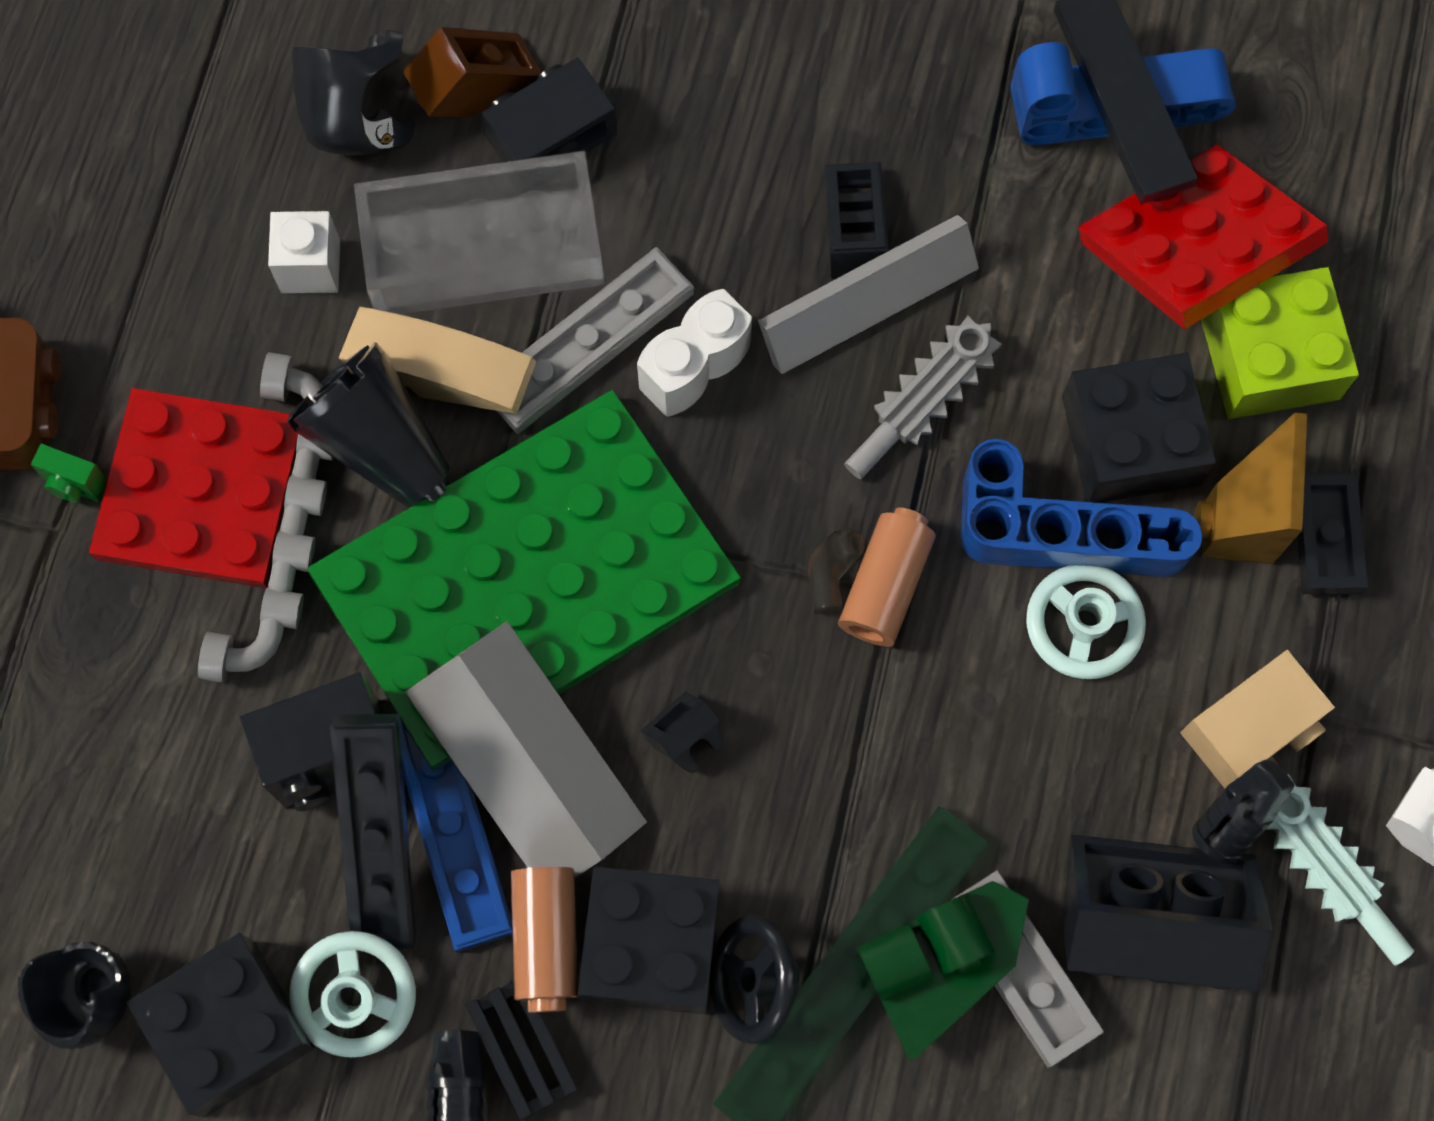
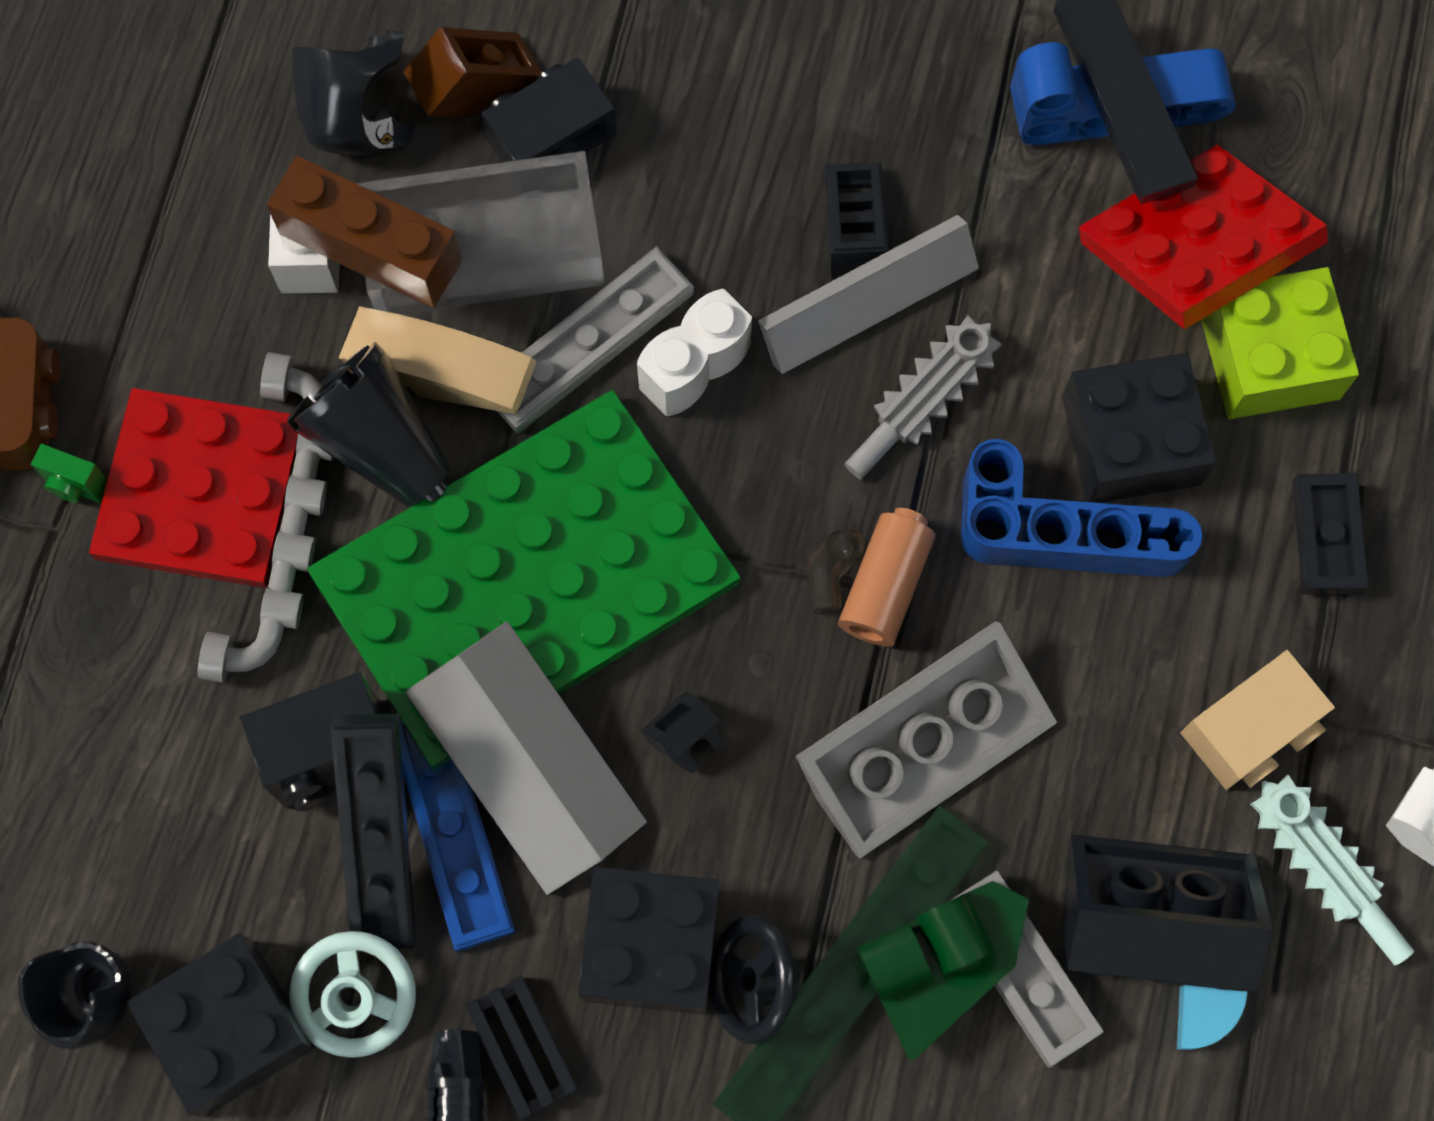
nougat brick [511,867,579,1013] -> none
light aqua piece [1026,565,1146,679] -> none
black hinge [1192,758,1295,864] -> none
pearl gold slope [1195,413,1307,564] -> none
none -> reddish brown brick [266,155,463,309]
none -> light grey slope [796,621,1057,858]
none -> medium azure tile [1177,985,1247,1050]

